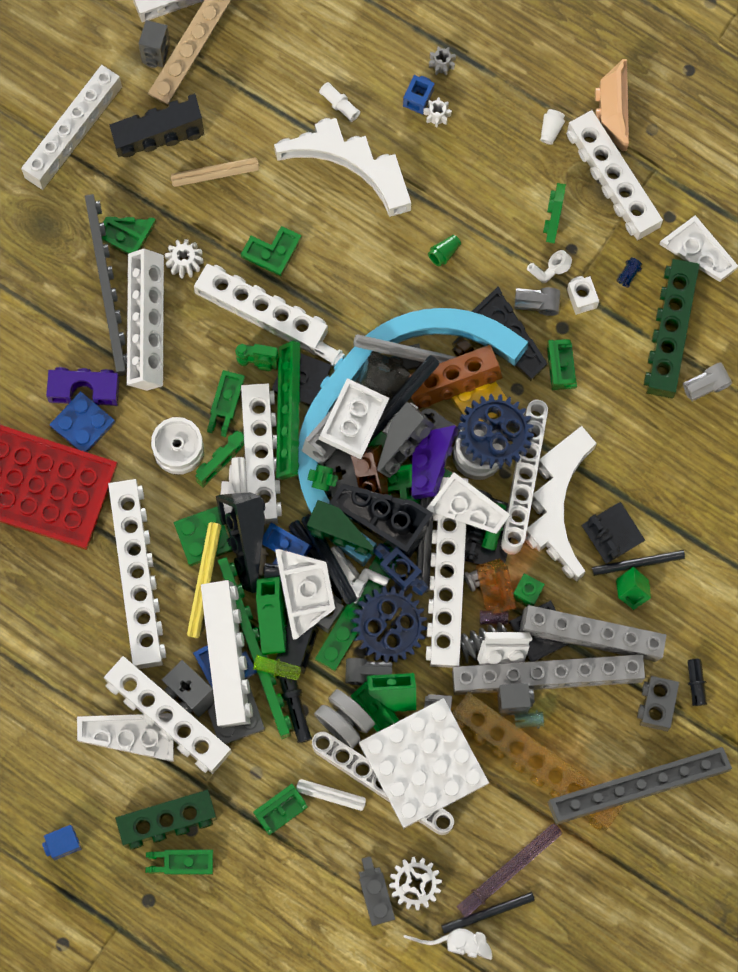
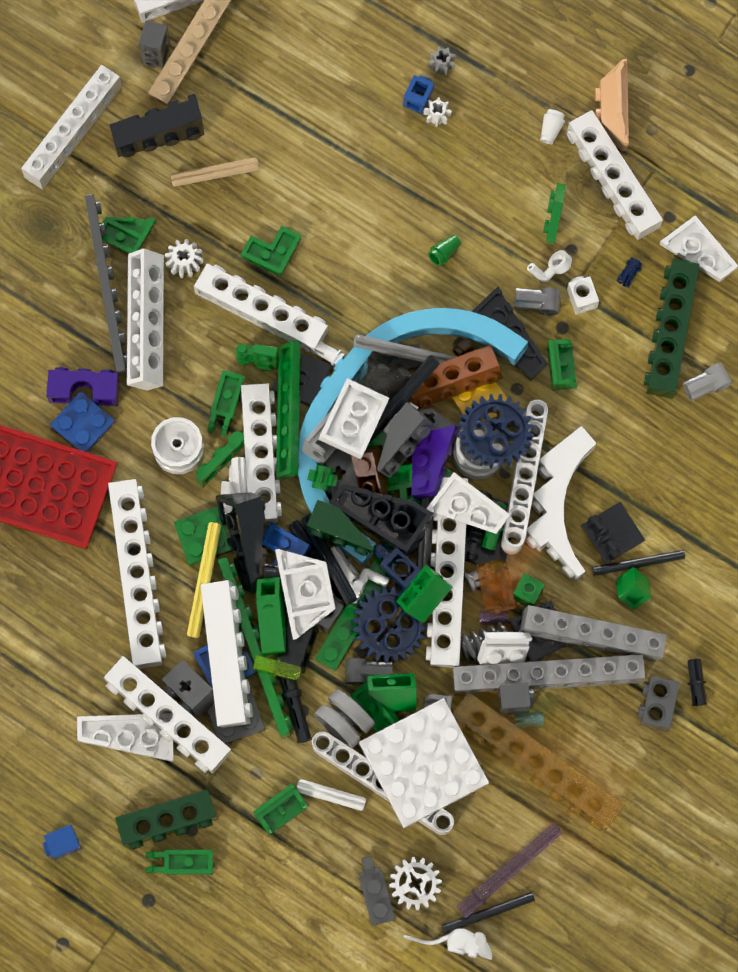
white arch [274,118,411,217] -> none
white pin [319,82,360,122] -> none
dark grey plate [547,747,732,825] -> none
none -> green hinge [396,565,453,623]

